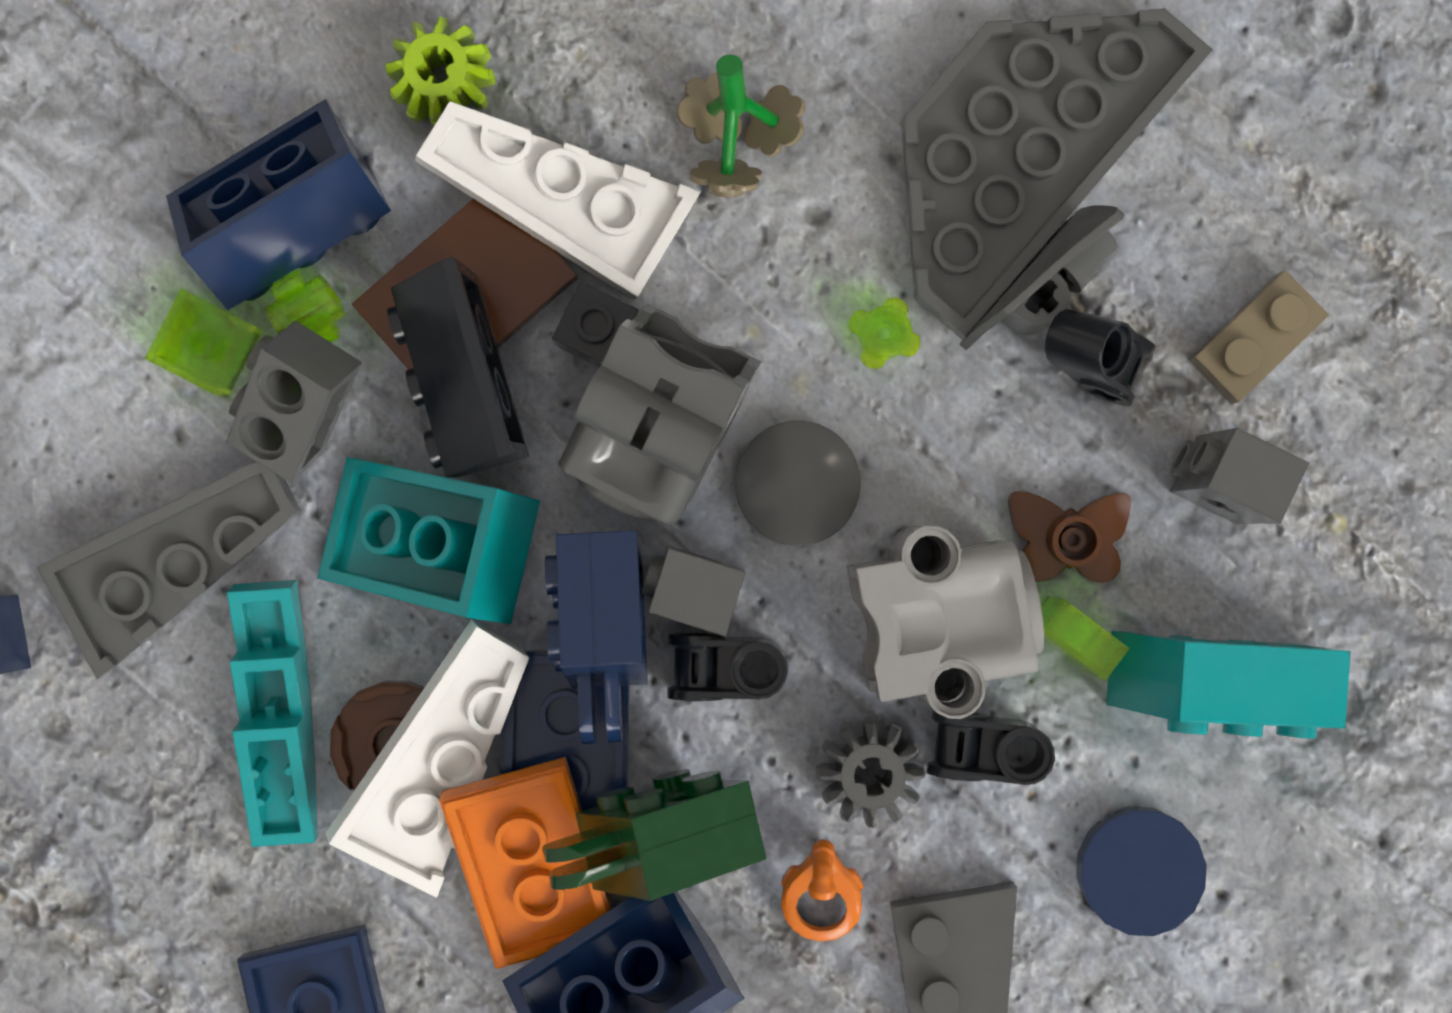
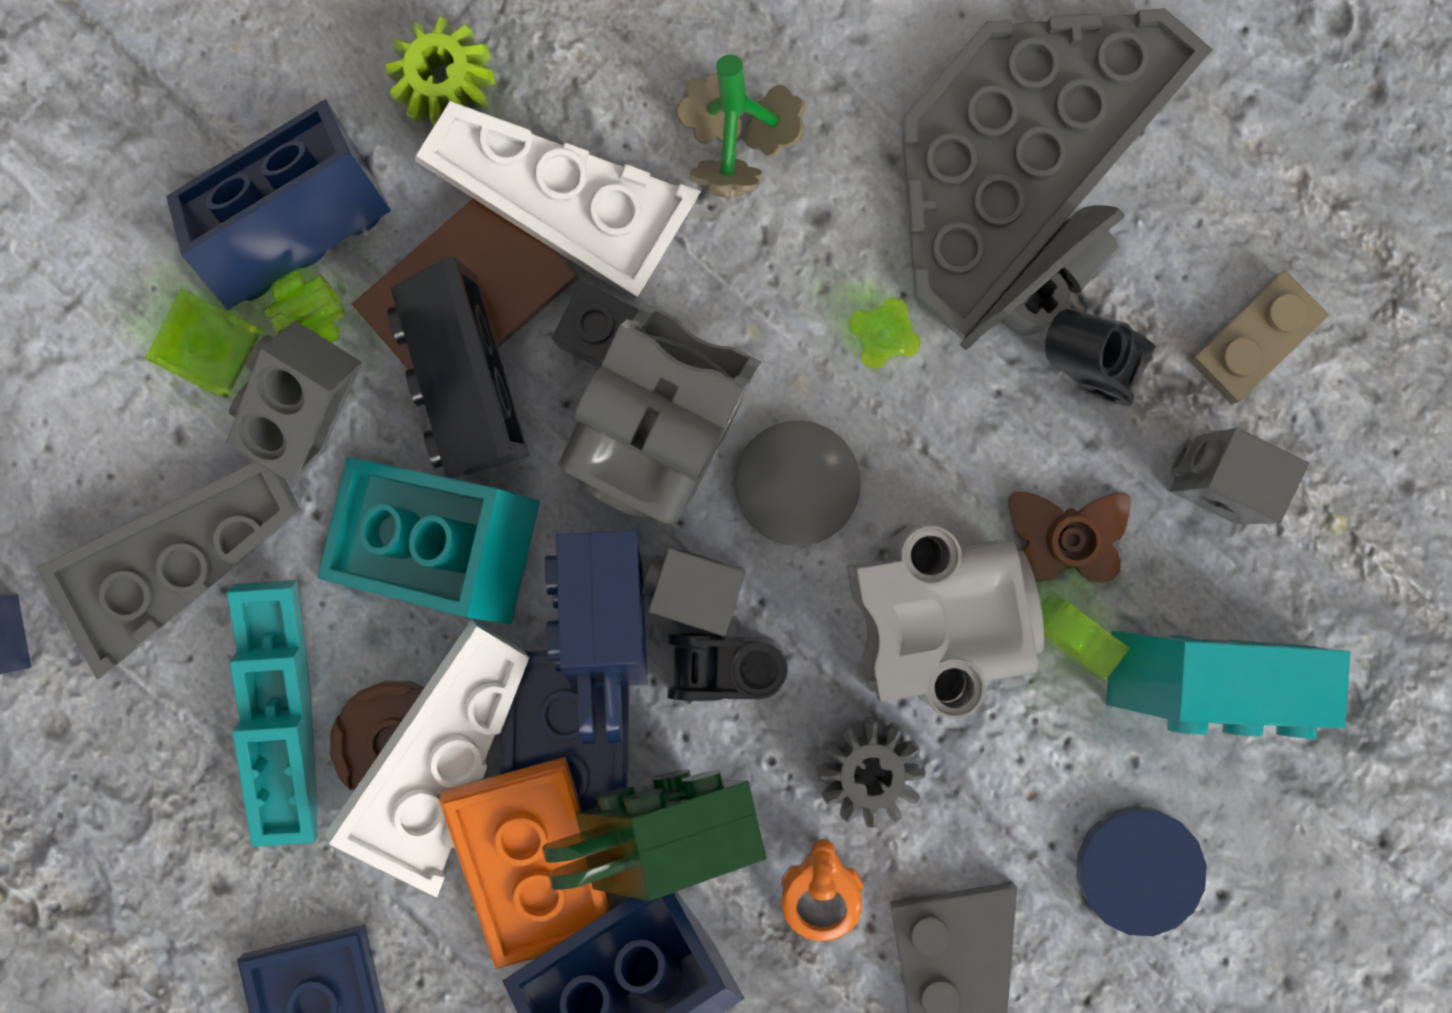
black piece [926,710,1055,785] -> none

